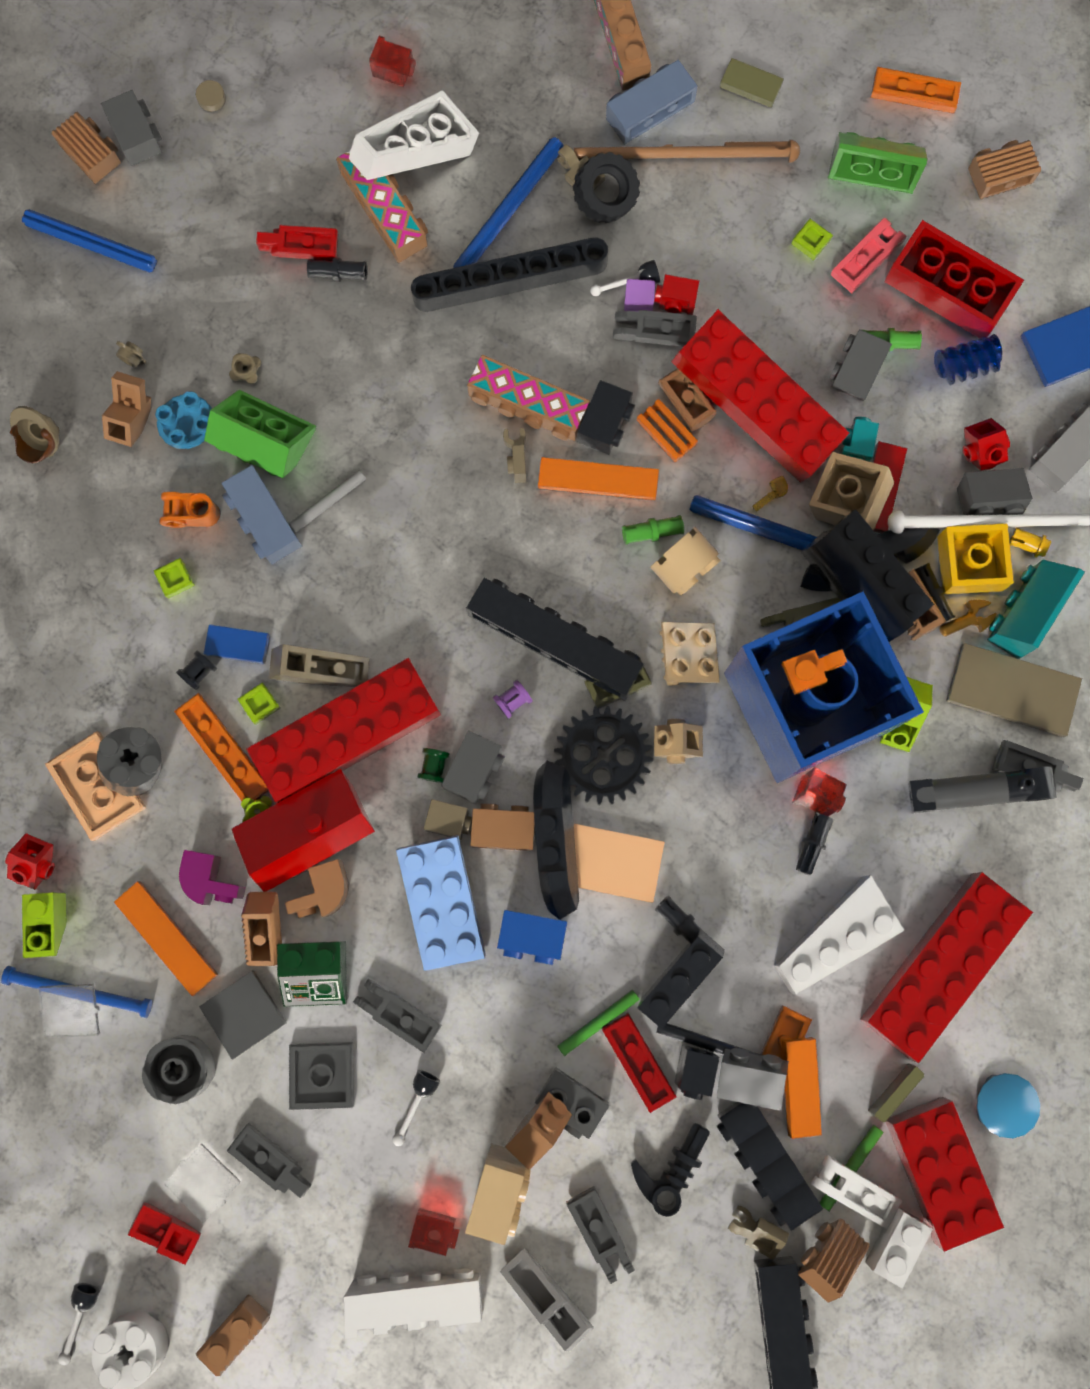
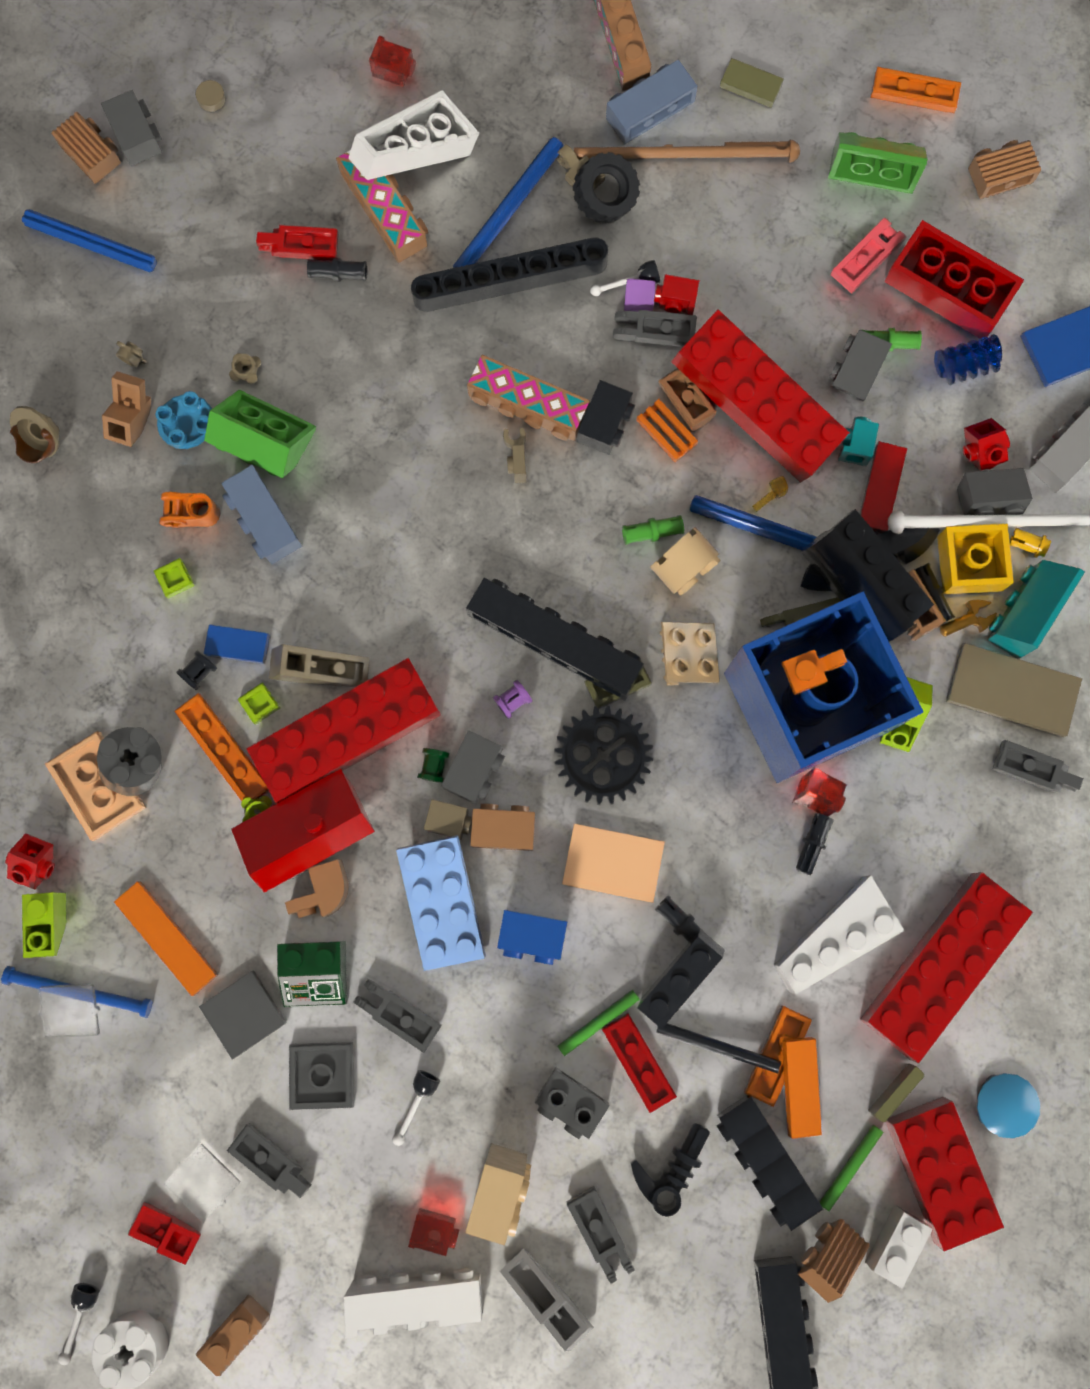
dark grey brick [142,1035,215,1104] -> none
magenta brick [179,850,246,905] -> none
medium nougat brick [241,892,282,966] -> none
light grey bar [289,470,366,533] -> none
medium nougat brick [505,1092,572,1170] -> none
black brick [533,760,579,920] -> none
orange tile [538,457,659,501] -> none
tan brick [654,719,703,764] -> none
black brick [674,1045,720,1100] -> none
brick [717,1048,789,1111] -> none
dark tan plate [728,1206,789,1260] -> none
lime tile [791,218,833,260] -> none
tan brick [809,452,894,530] -> none
white plate [810,1155,902,1229] -> none
piece [908,767,1057,814] -> none

